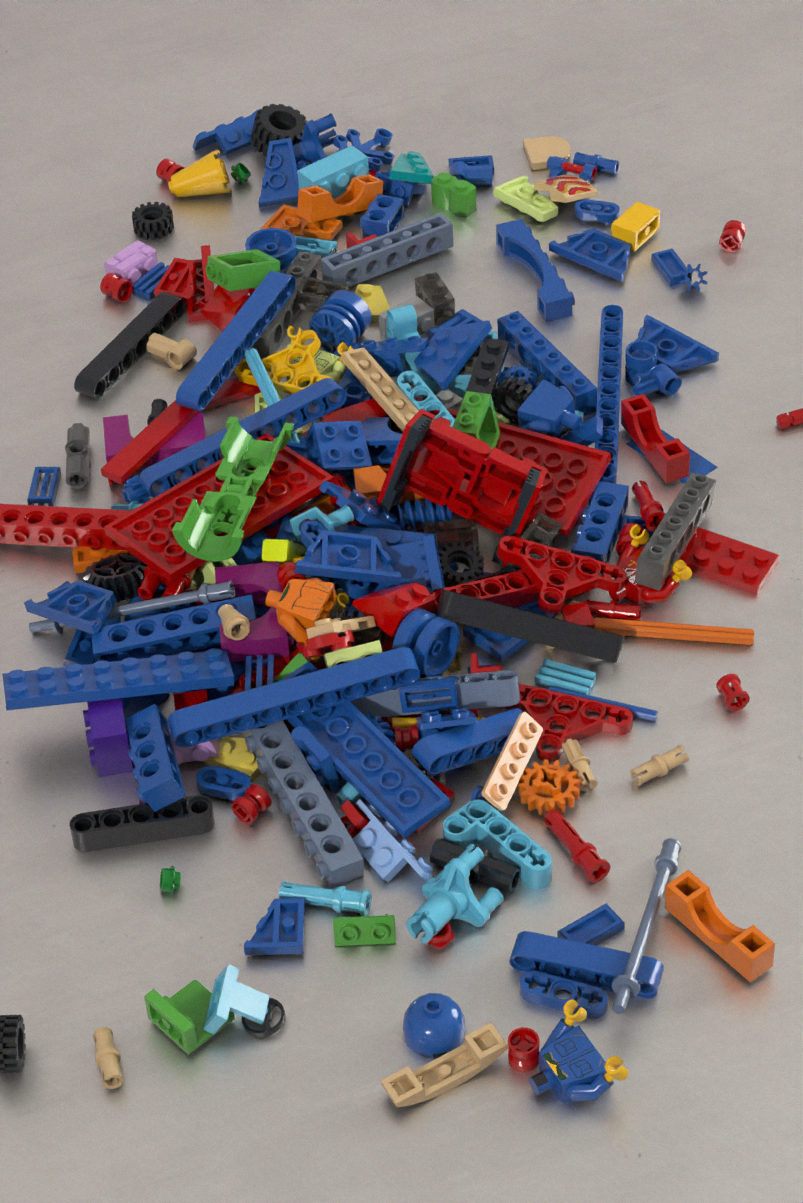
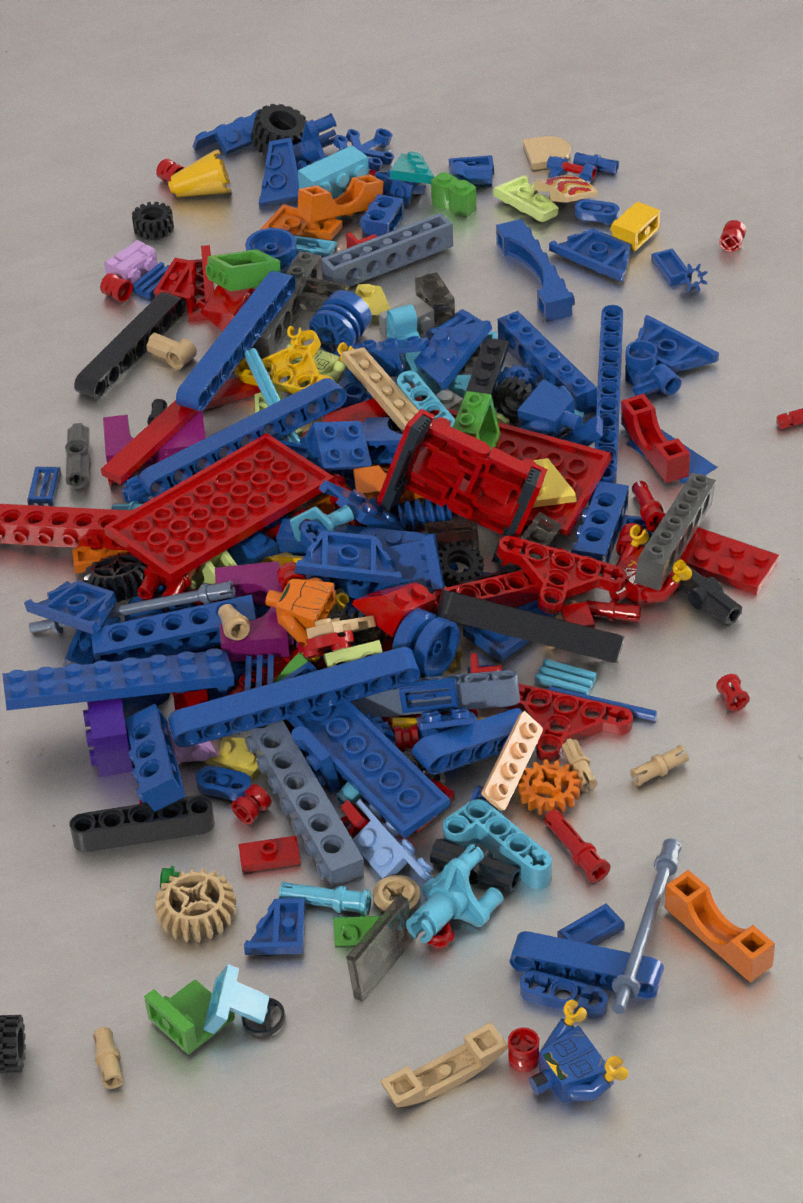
bright green piece [172,416,294,562] -> none
green plate [231,162,251,183] -> none
neon yellow slope [262,539,307,562] -> none
blue cylinder [403,993,465,1058] -> none
orange axle [593,617,755,645] -> none
none -> tan gear [155,868,237,943]
none -> red plate [238,835,301,873]
none -> clear smoke tile [346,895,414,1002]
none -> tan gear [372,875,420,916]
none -> light yellow wing [533,458,577,508]
none -> black piece [678,564,742,625]

